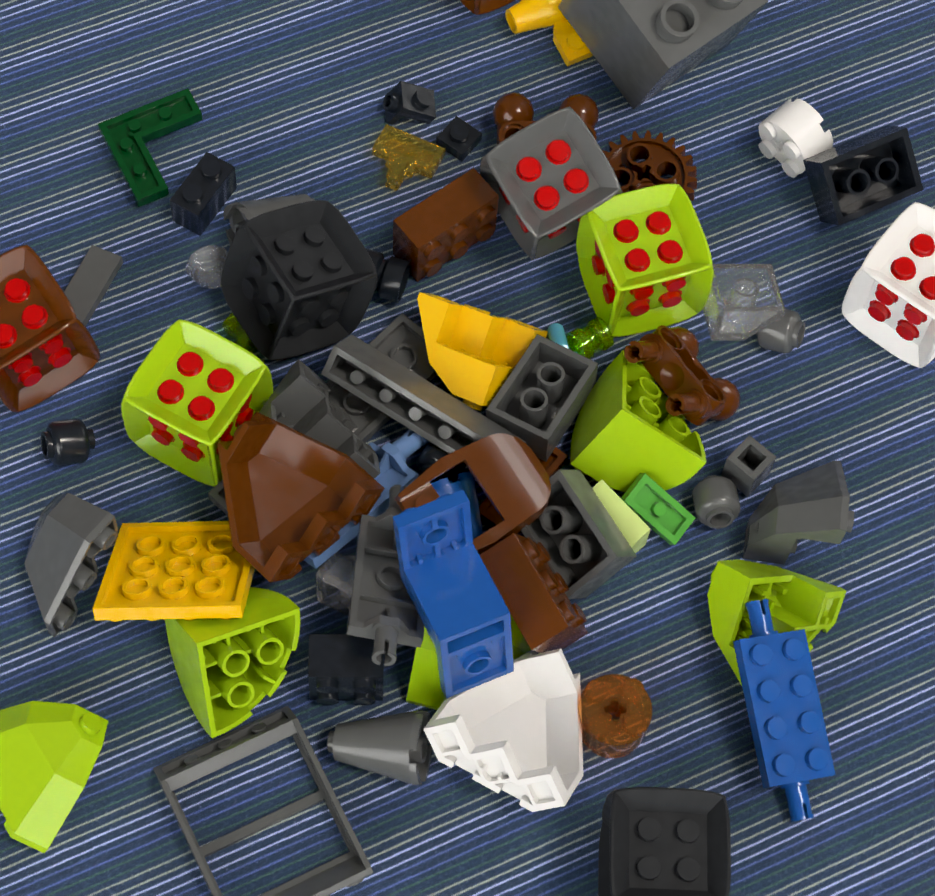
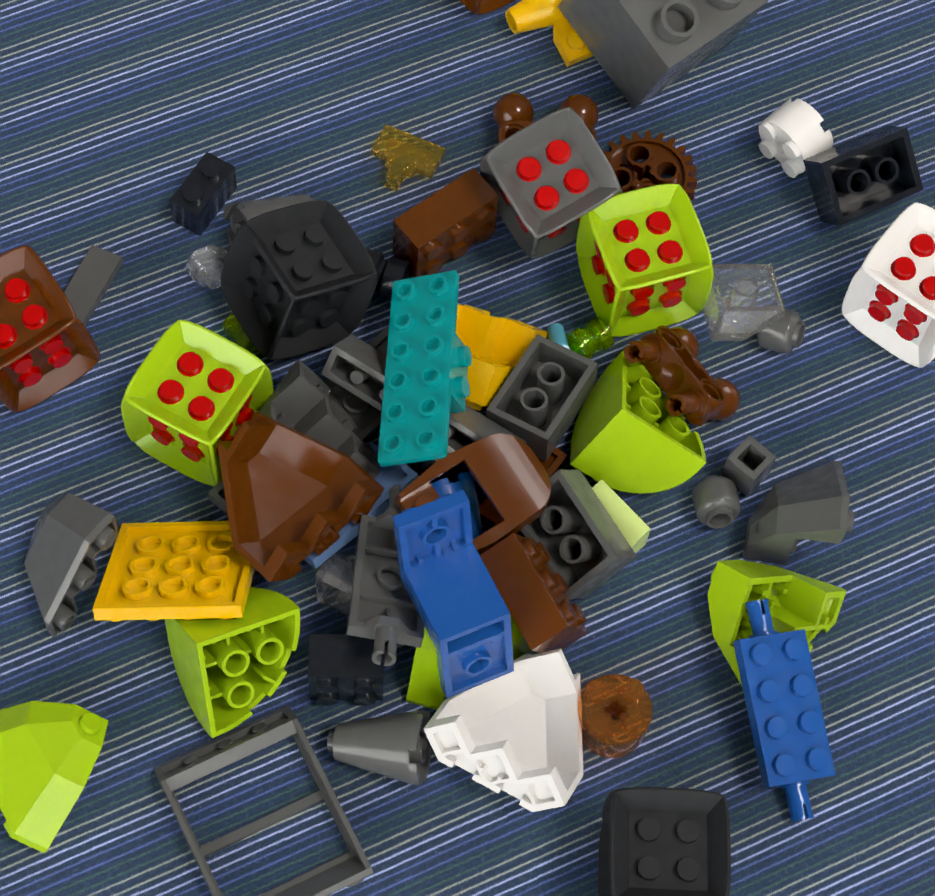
black head [41,418,95,466] -> none
dark green plate [98,88,202,207] -> none
black bracket [383,81,436,125] -> none
black plate [436,116,482,162] -> none
bright green plate [621,473,695,545] -> none
none -> teal bracket [377,270,472,467]

